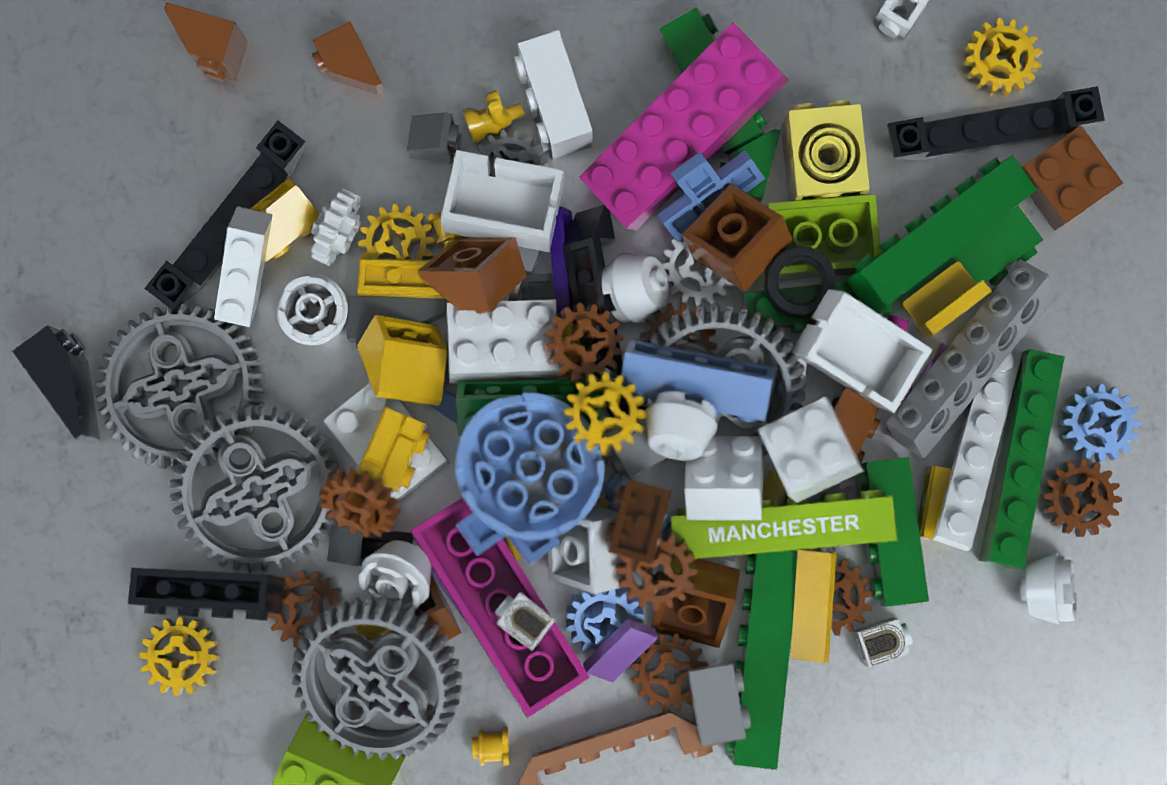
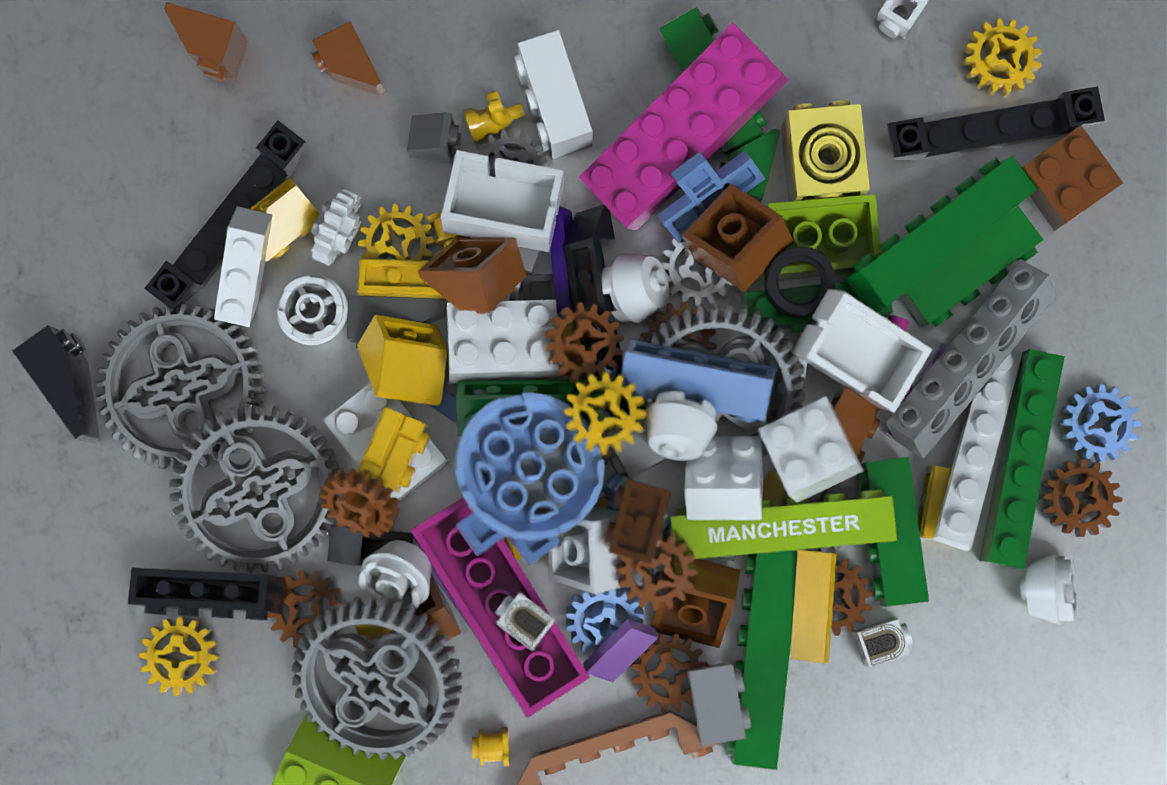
yellow panel [902,262,992,338] -> none

